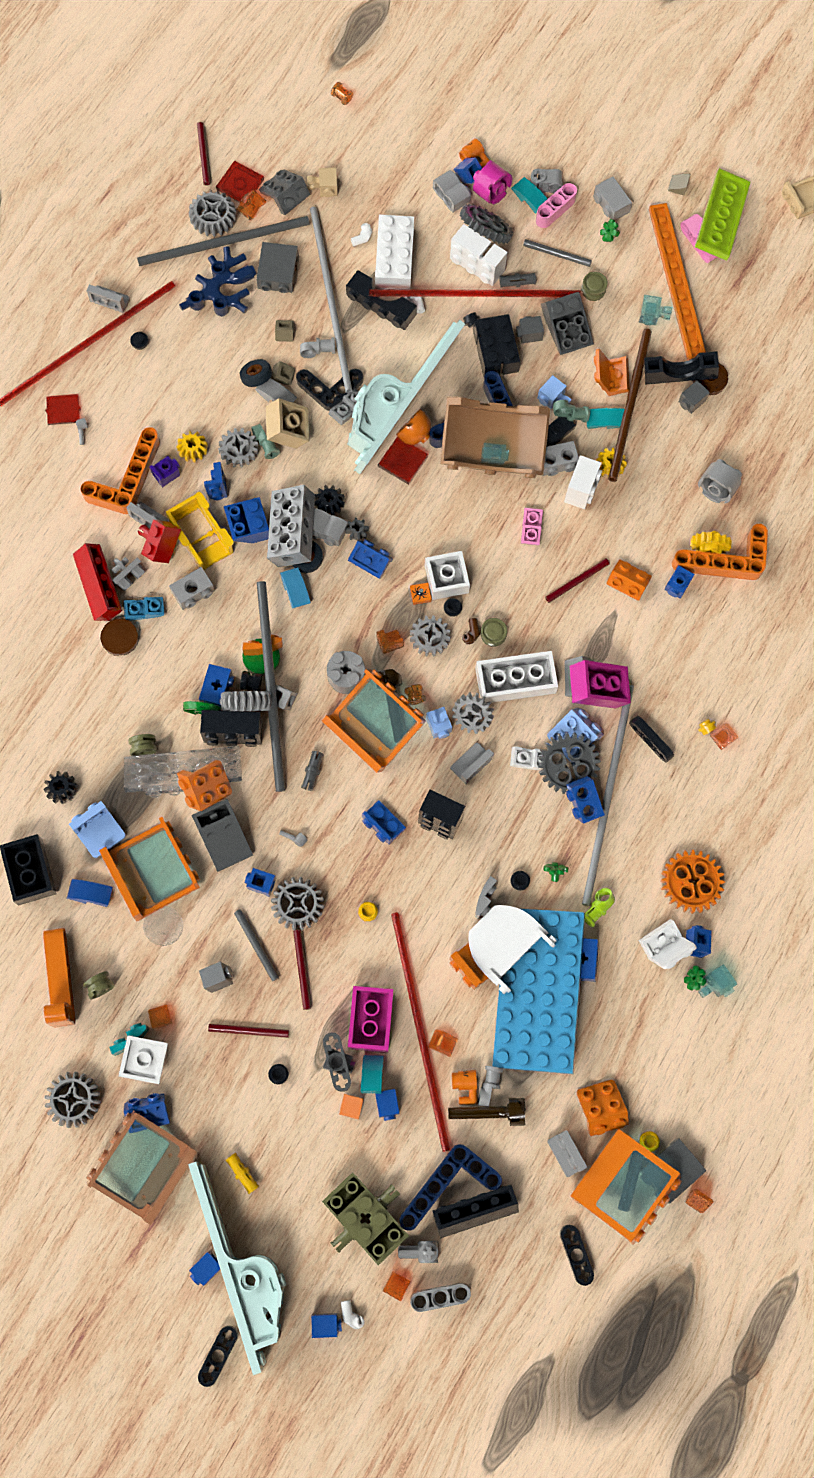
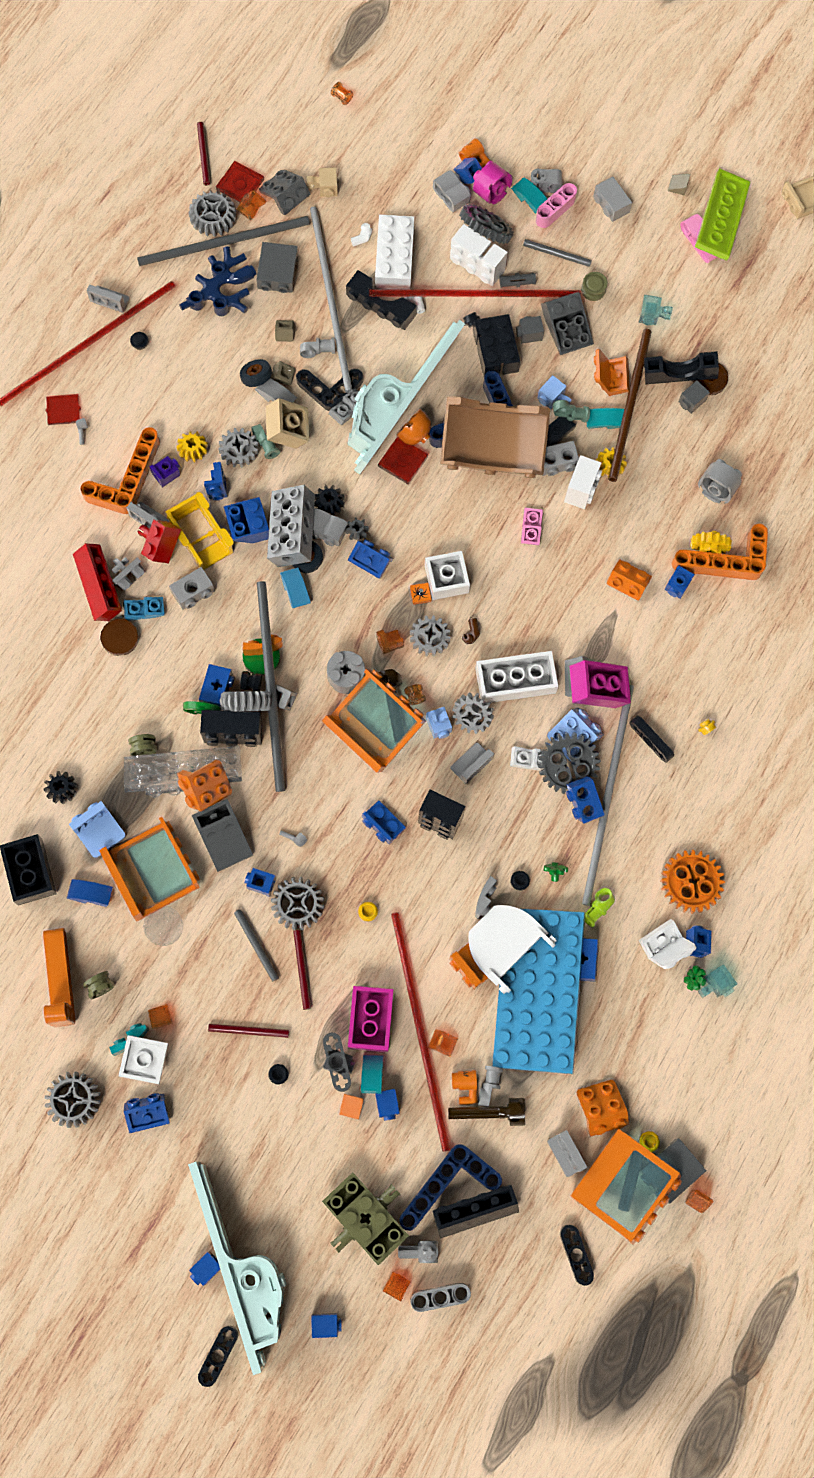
clear light blue panel [86,1110,197,1225] -> none
brick [199,961,233,993] -> none
yellow pin [225,1153,260,1194] -> none
dark grey pin [301,751,324,791] -> none
white arm [341,1300,365,1329] -> none
black plate [444,598,462,617] -> none
clear light blue brick [480,443,509,465] -> none
olive wheel [481,618,507,647] -> none
dark red piece [545,558,610,603] -> none
green plant [600,219,620,242] -> none
orange plate [649,203,705,361] -> none
clear orange slope [710,723,738,750] -> none

